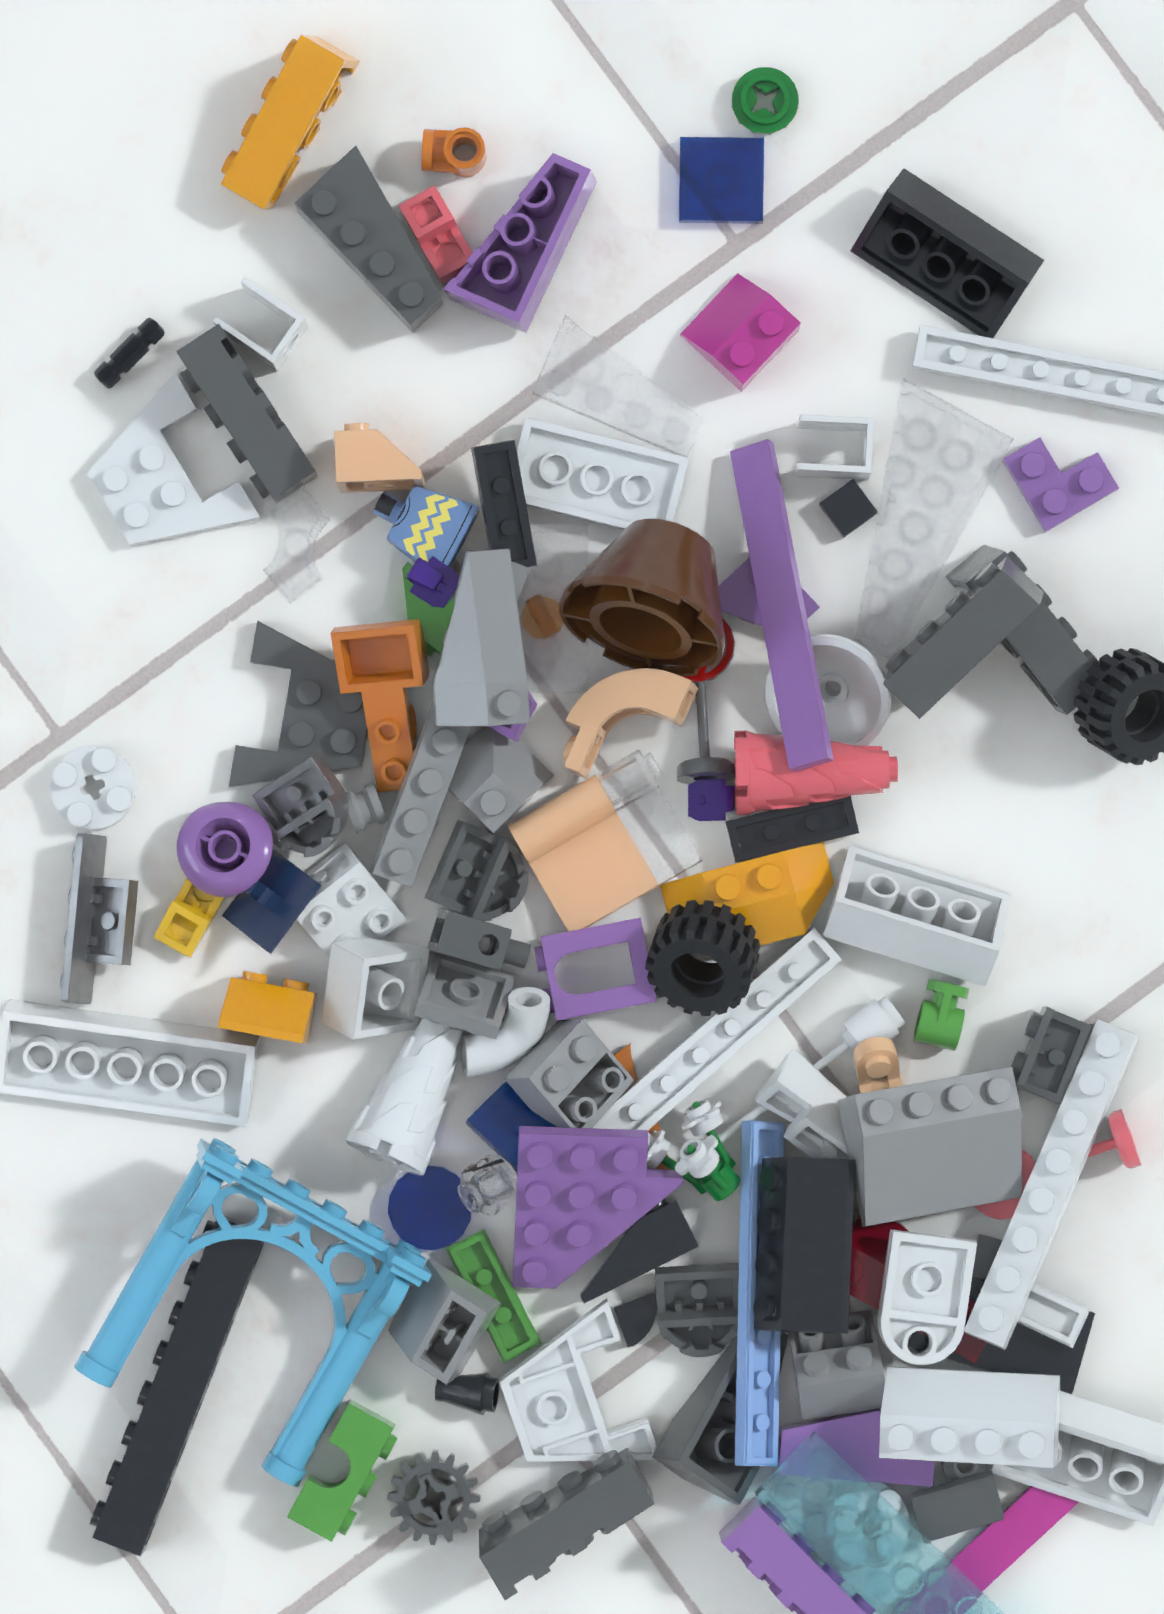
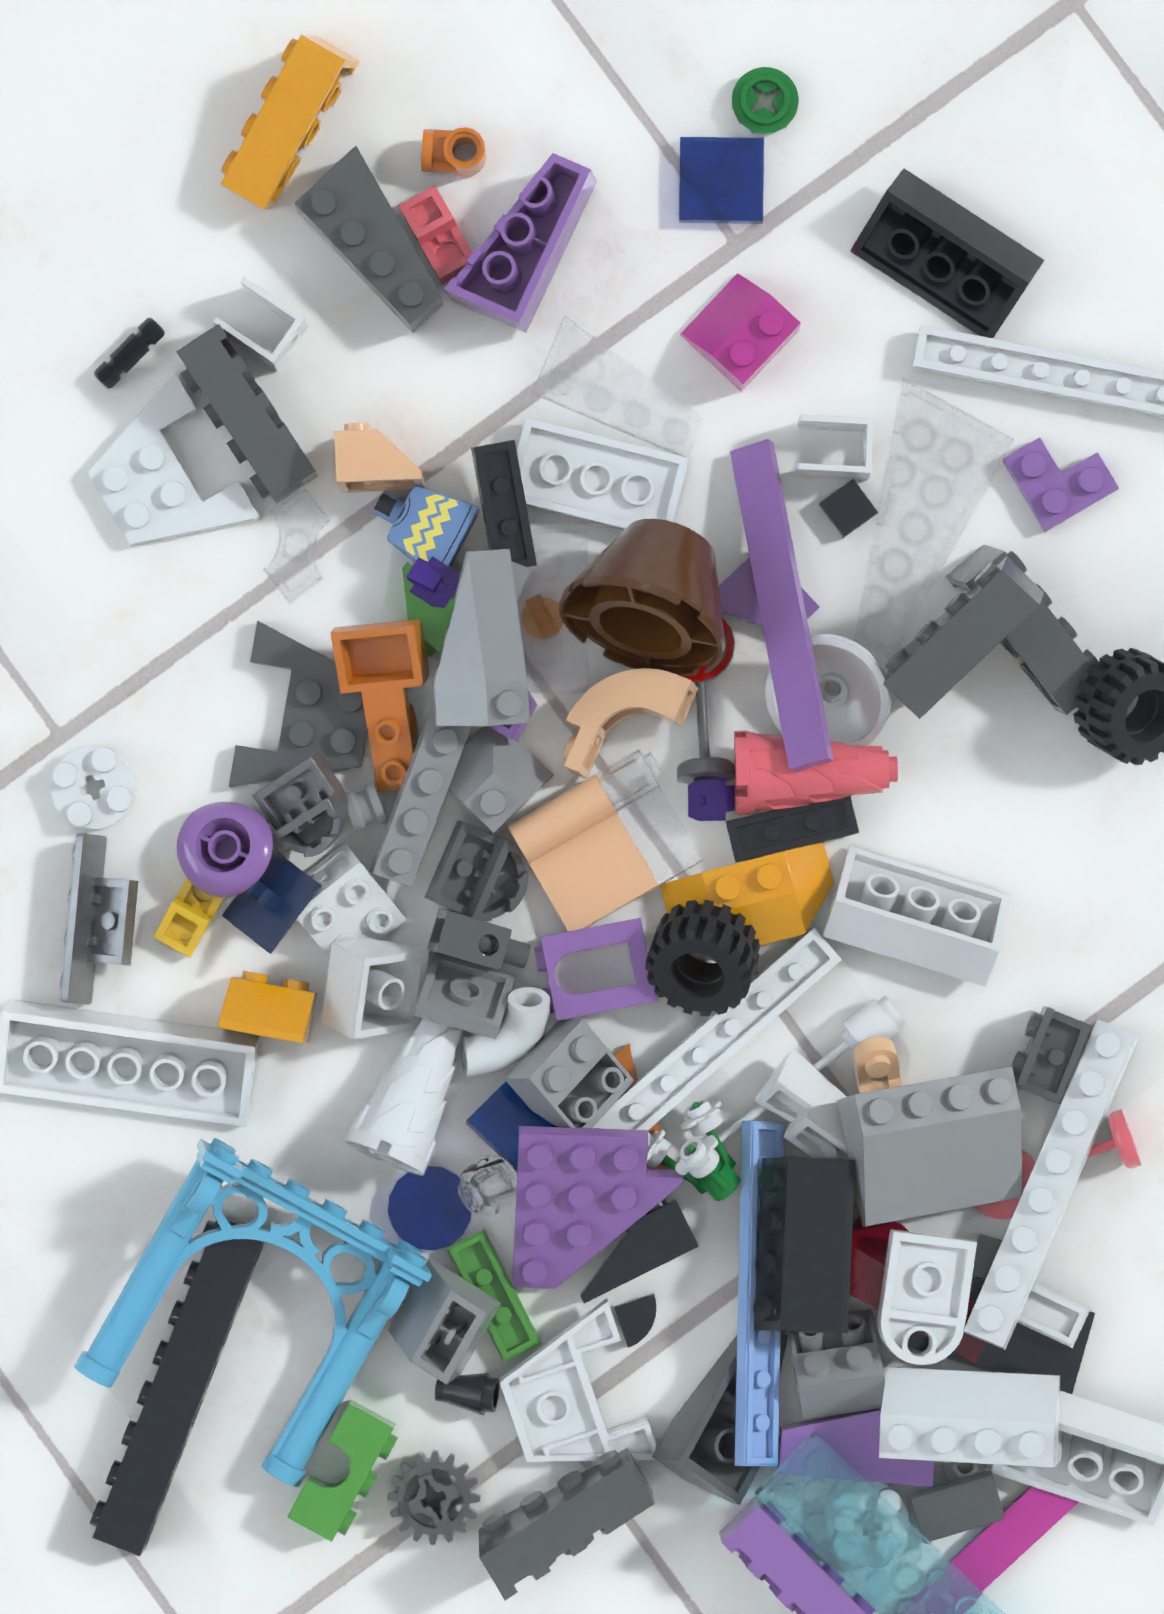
dark grey slope [655,1263,739,1357] -> none
bright green piece [913,979,969,1051] -> none

